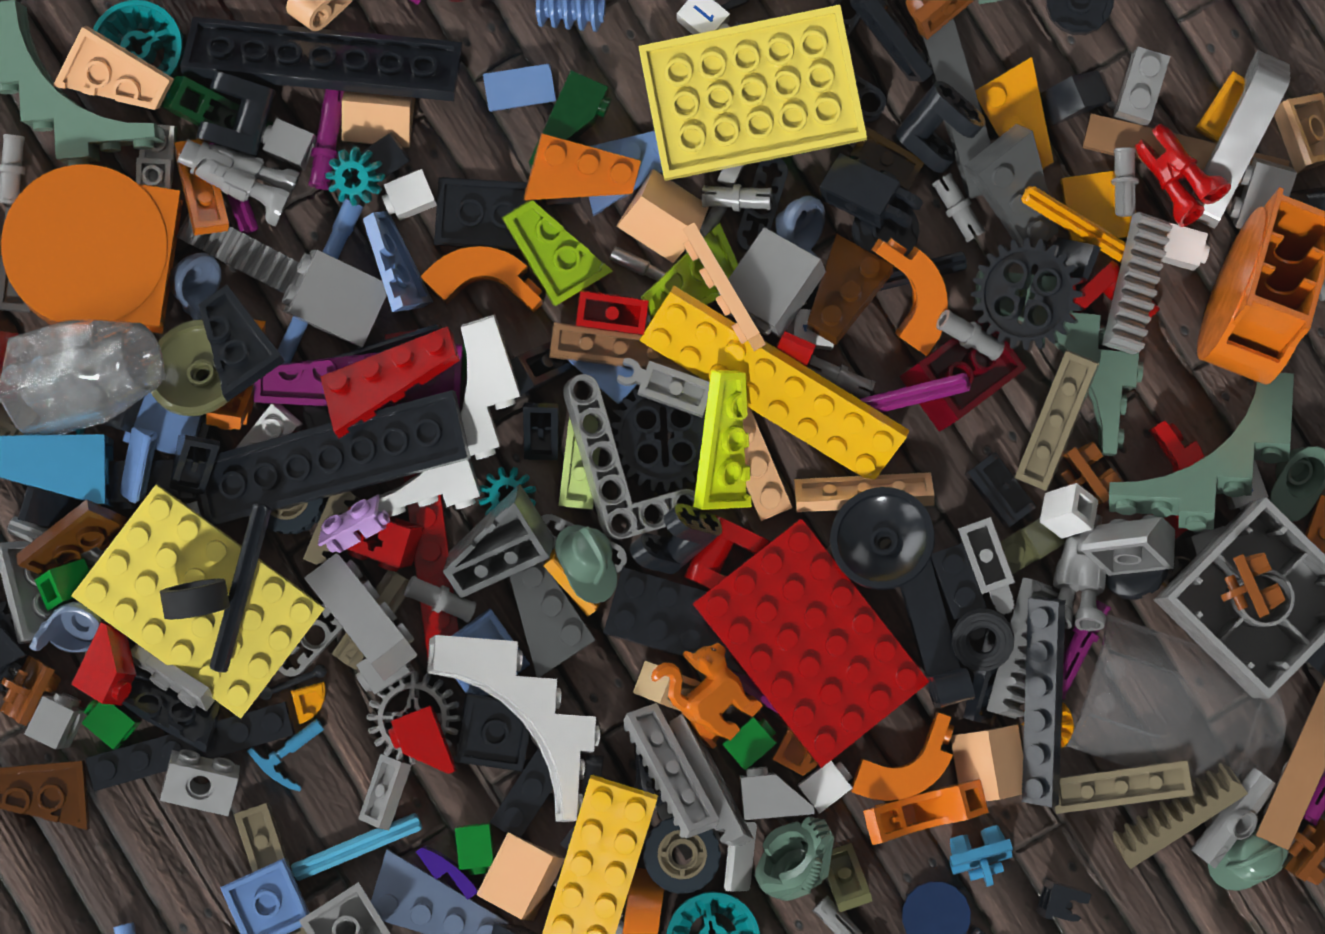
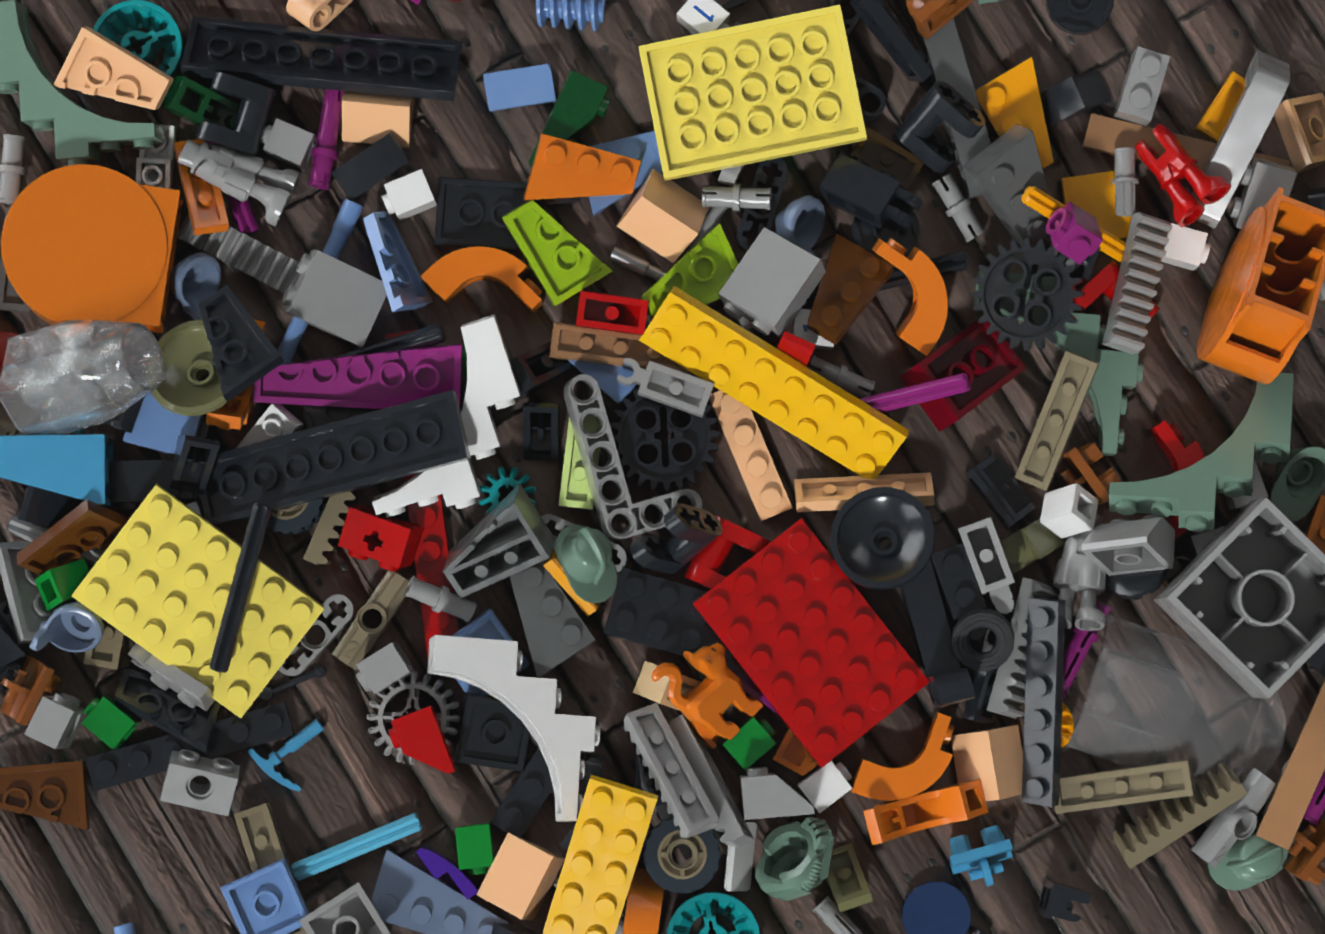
red slope [71,622,136,705] -> none
medium blue slope [120,427,158,503] -> none
black tyre [160,578,230,620] -> none
light orange tile [291,682,326,724] -> none
light grey brick [304,553,417,681] -> none
lavender hinge [318,495,390,553] -> none
red wing [320,326,460,439] -> none
teal gear [325,147,385,206] -> none
light grey plate [358,754,411,831] -> none
light nougat plate [682,223,766,351] -> none
neon yellow wing [693,370,752,510] -> none
light grey pin [936,310,1005,360] -> none
dark orange hips [1220,552,1285,618] -> none
none -> magenta brick [1046,202,1103,265]

